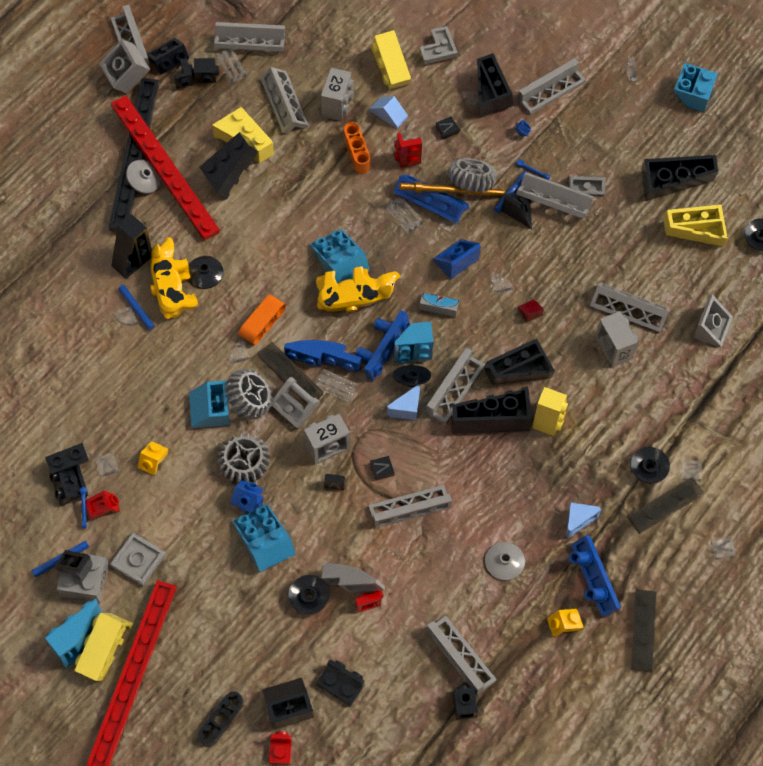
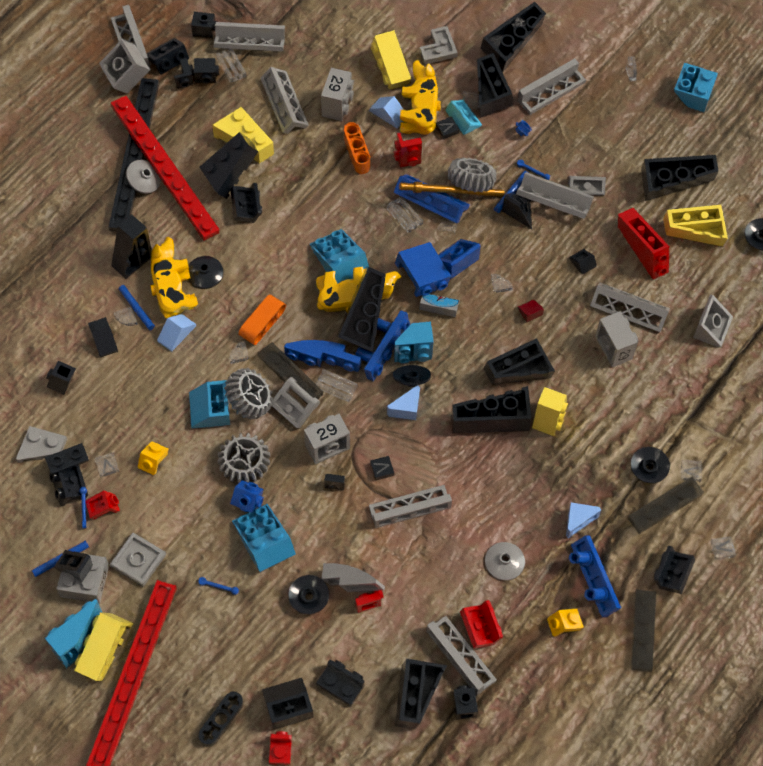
light grey fence [426,347,485,425] -> none
none -> light grey wing [16,426,67,463]
none -> black brick [46,361,76,395]
none -> black slope [88,317,118,358]
none -> light blue slope [157,314,196,352]
none -> black brick [191,11,218,38]
none -> blue hinge [198,577,239,595]
none -> black bracket [230,183,262,223]
none -> black wedge [336,267,386,352]
none -> blue panel [395,242,451,297]
none -> black wedge [395,658,447,729]
none -> yellow animal [400,60,441,135]
none -> medium azure slope [445,100,482,134]
none -> red bracket [460,600,503,649]
none -> black wedge [480,2,546,72]
none -> black slope [569,249,597,274]
none -> red slope [618,208,669,280]
none -> black bracket [654,545,696,594]

